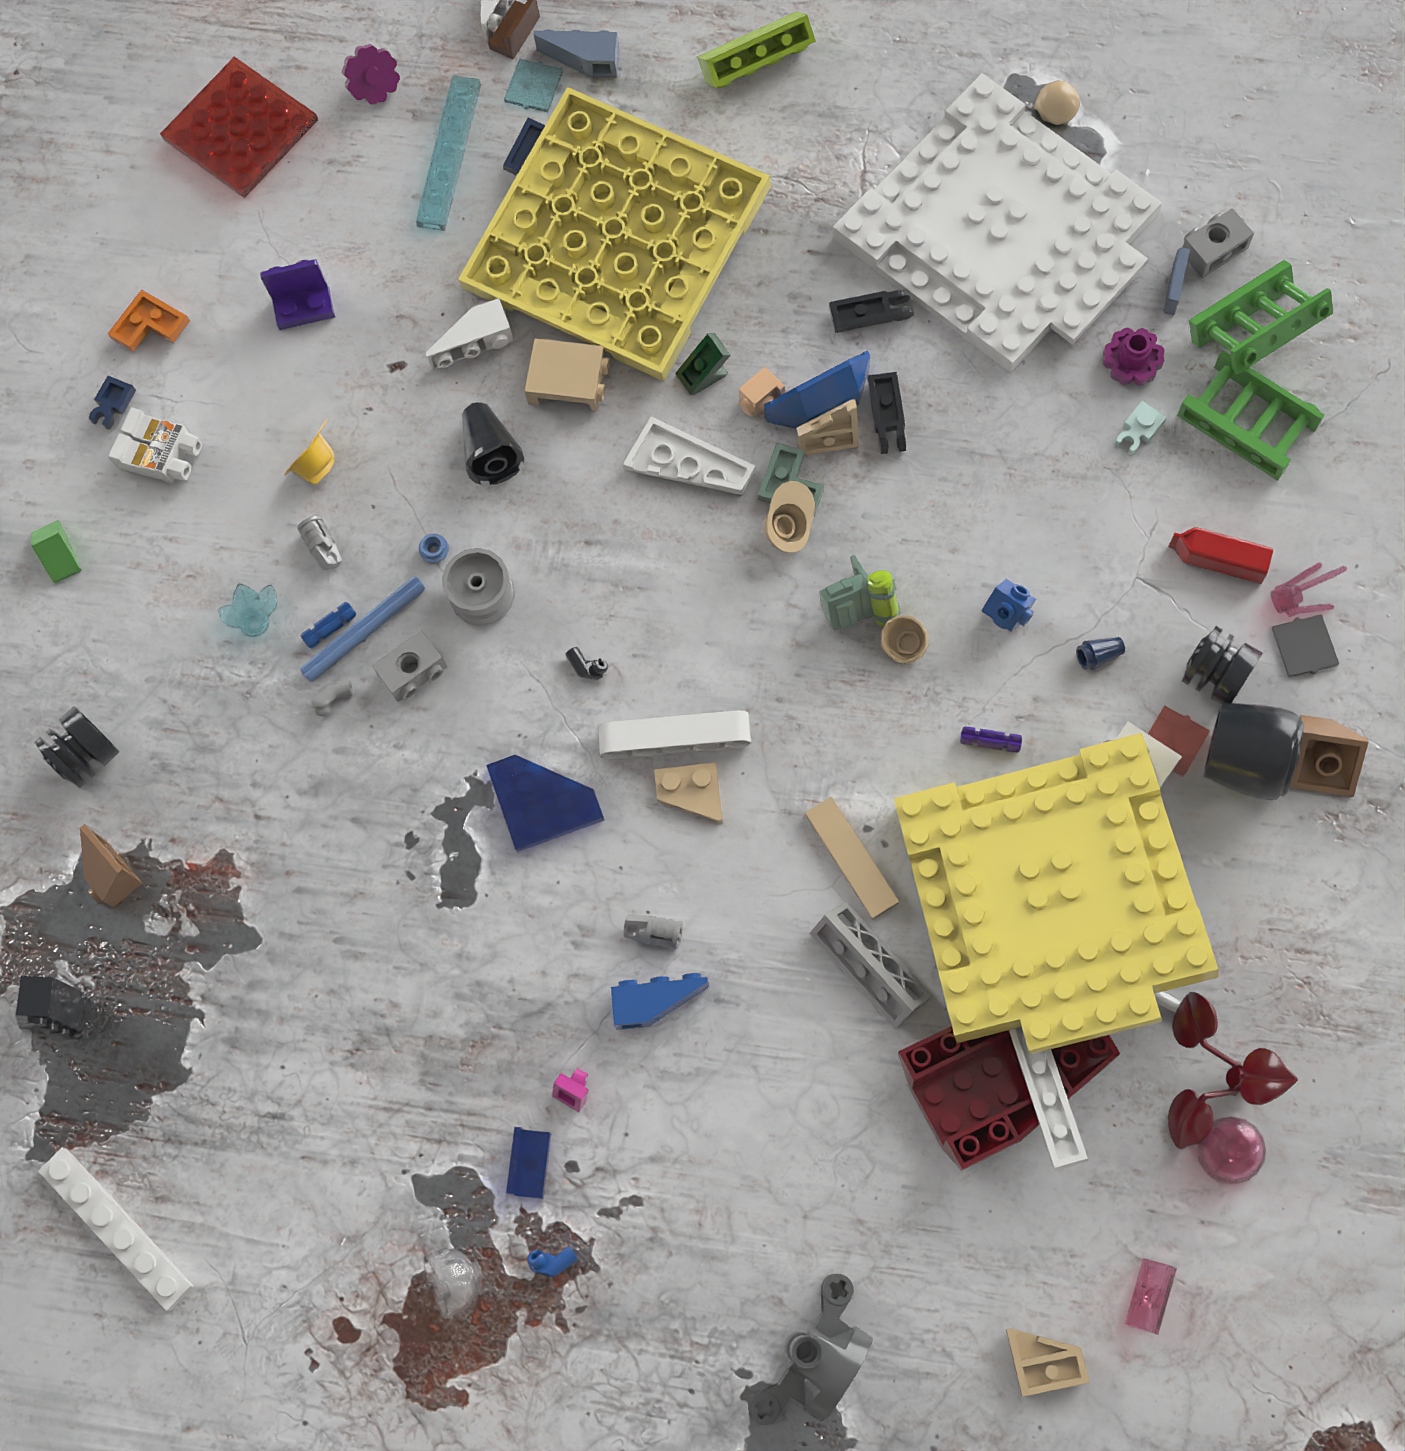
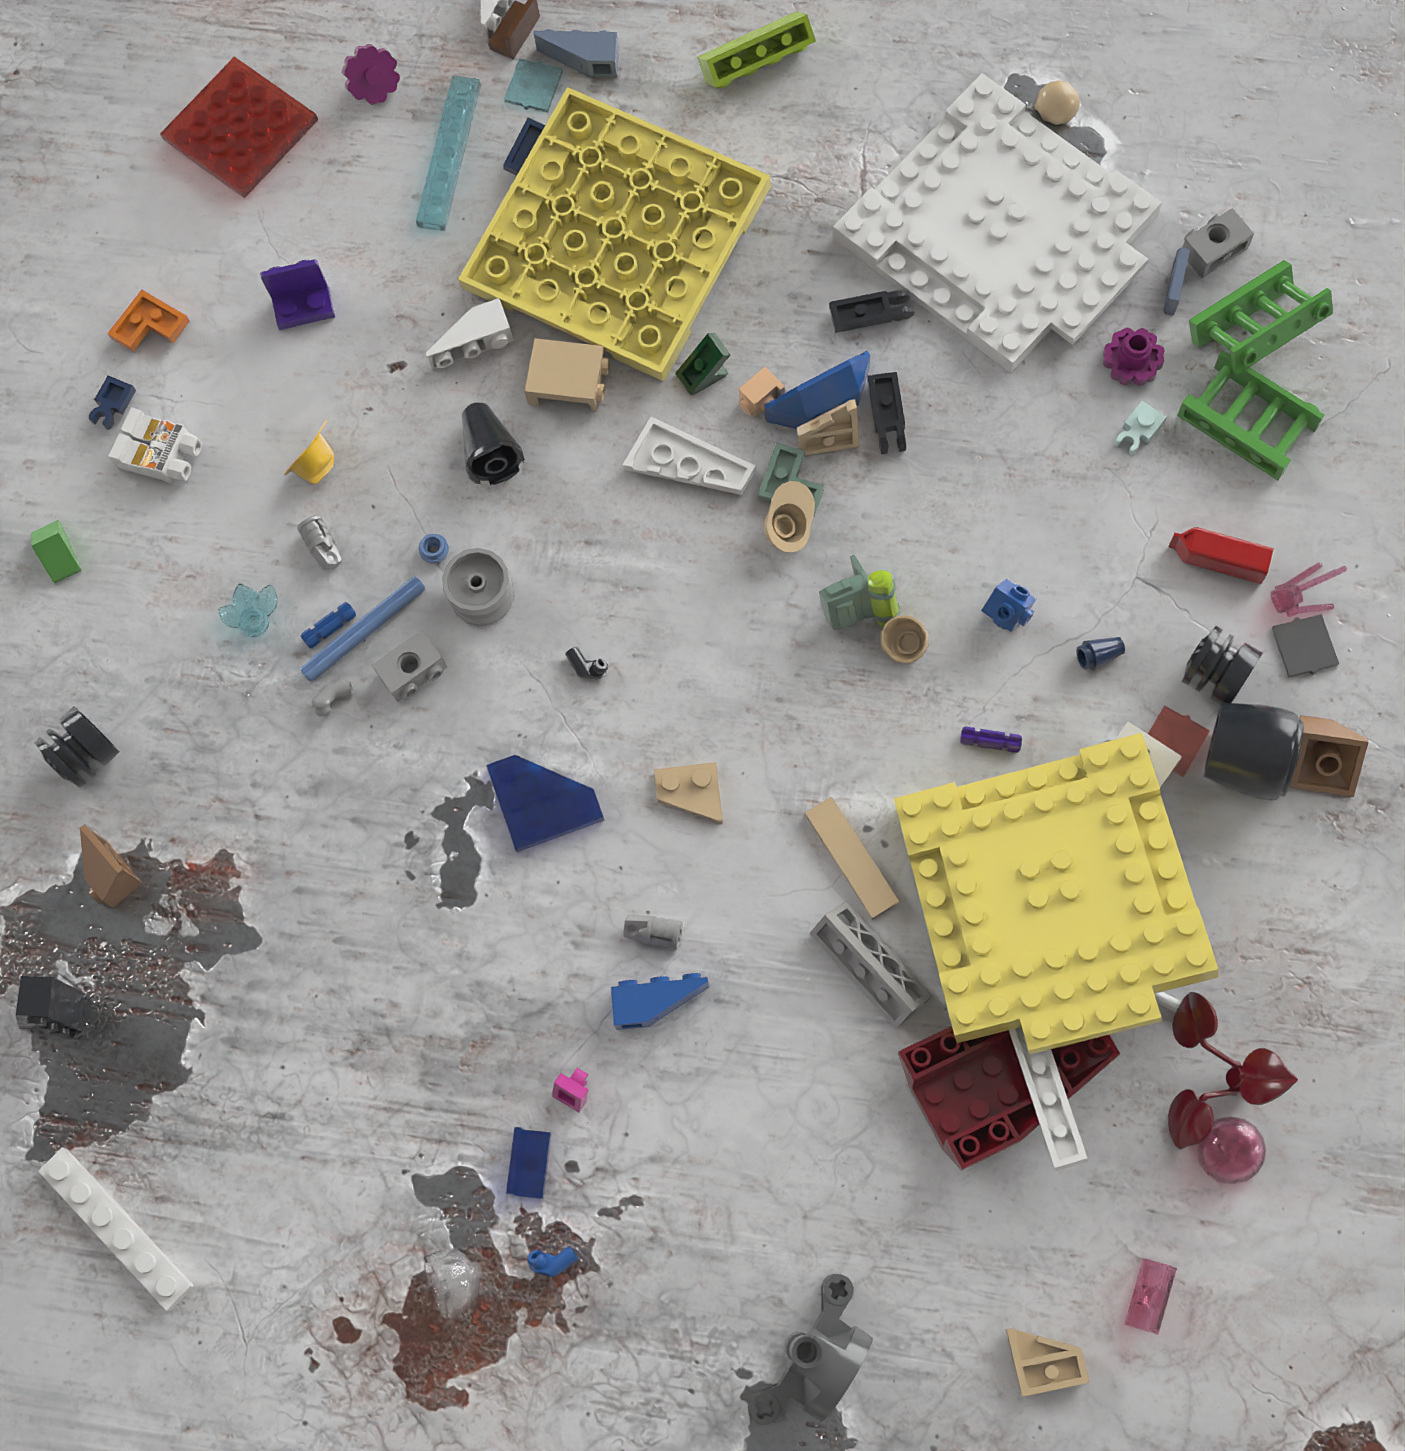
white beam [598,710,751,759] -> none

